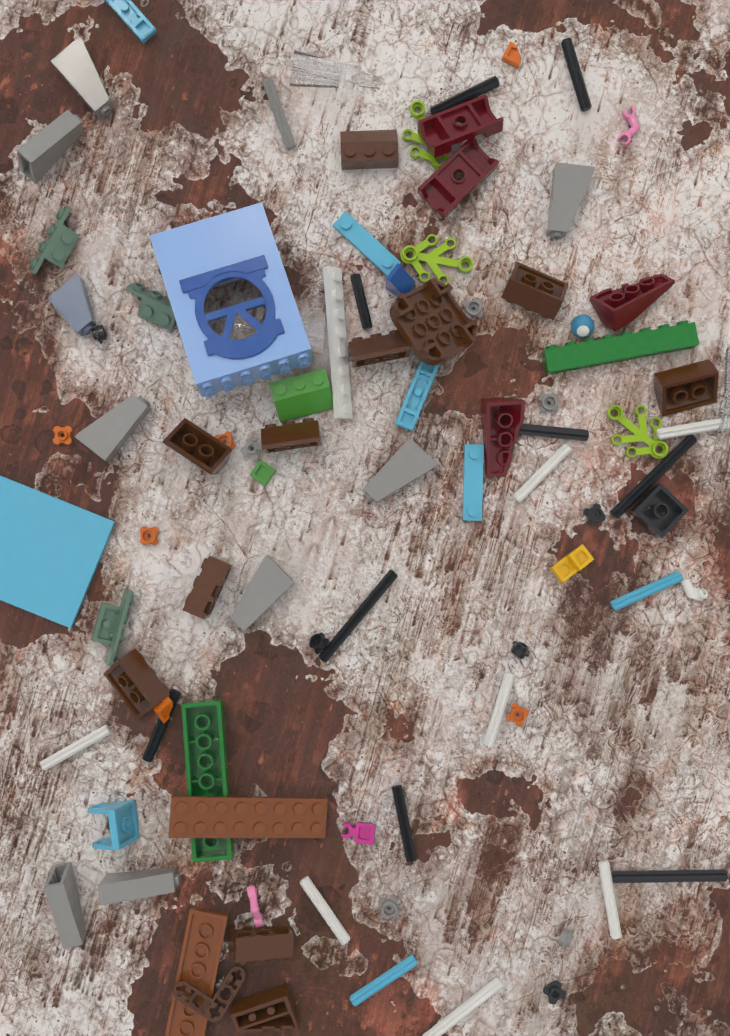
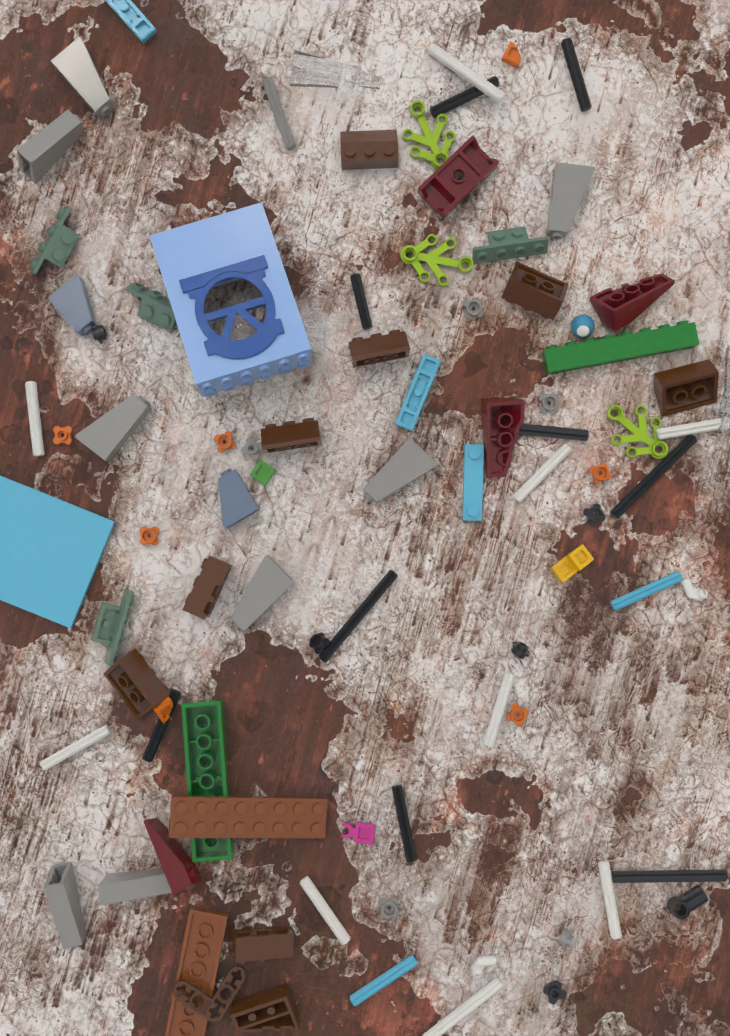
medium azure hose [88,800,140,850] -> none
reddish brown slope [163,418,233,475] -> none
bright pink arm [247,885,264,928] -> none
bright green slope [269,368,334,423] -> none
white plate [323,266,353,420] -> none
medium azure plate [333,211,401,277] -> none
blue slope [385,263,416,297] -> none
reddish brown tile [390,278,478,366] -> none
dark red piece [417,94,504,158] -> none
bright pink arm [617,105,640,147] -> none
black brick [629,483,689,539] -> none
none -> white axle [25,381,45,456]
none -> dark red wedge [143,818,202,895]
none -> sand blue slope [218,468,260,529]
none -> white axle [428,43,505,103]
none -> white arm [470,955,496,978]
none -> sand green bracket [472,226,549,264]
none -> orange plate [589,462,611,484]
none -> black piece [667,884,708,920]

